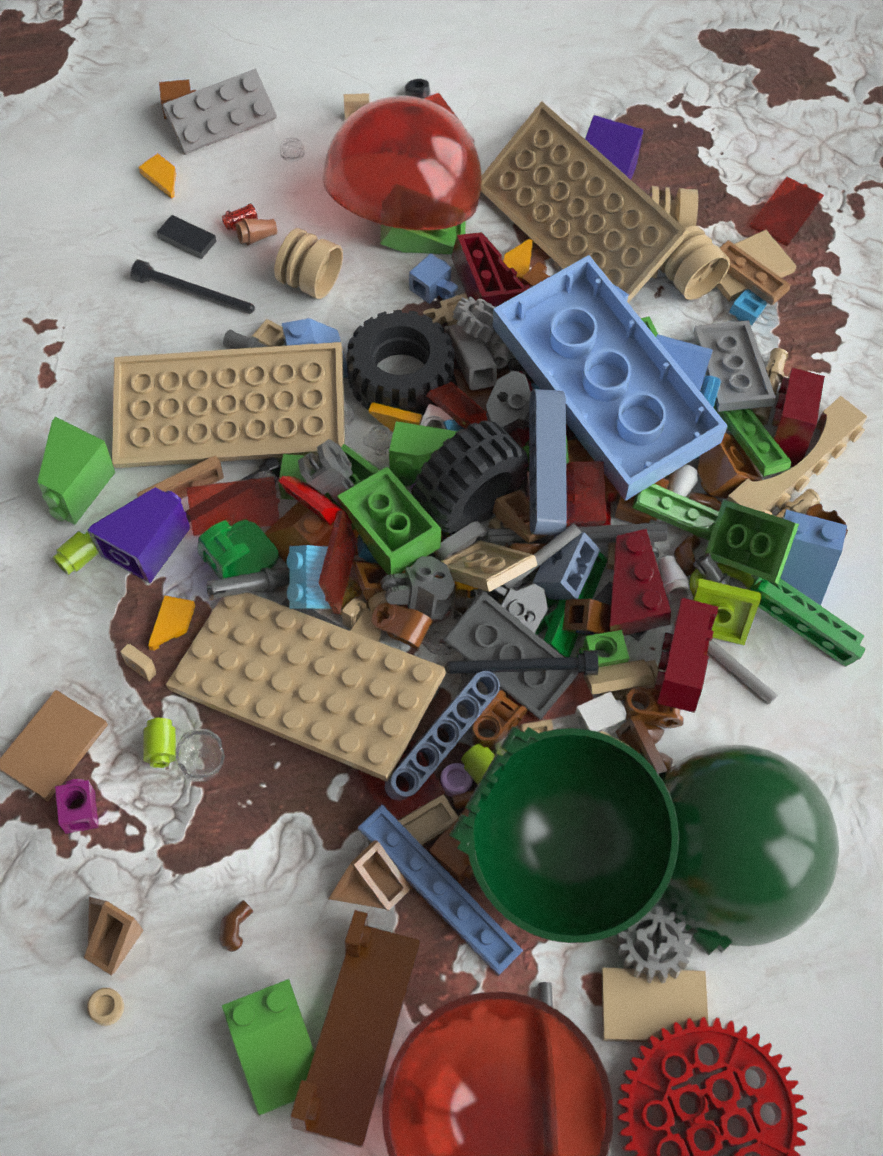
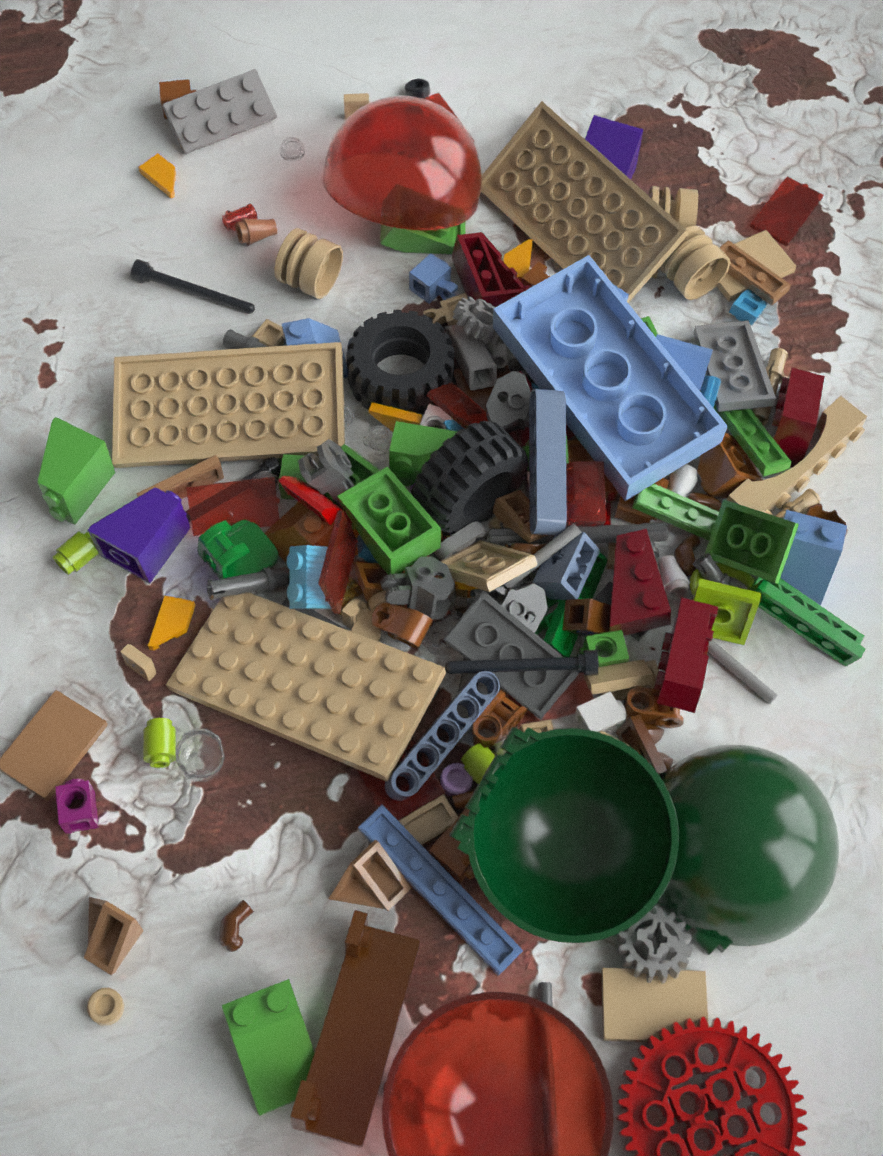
black tile [157,215,217,259] -> none

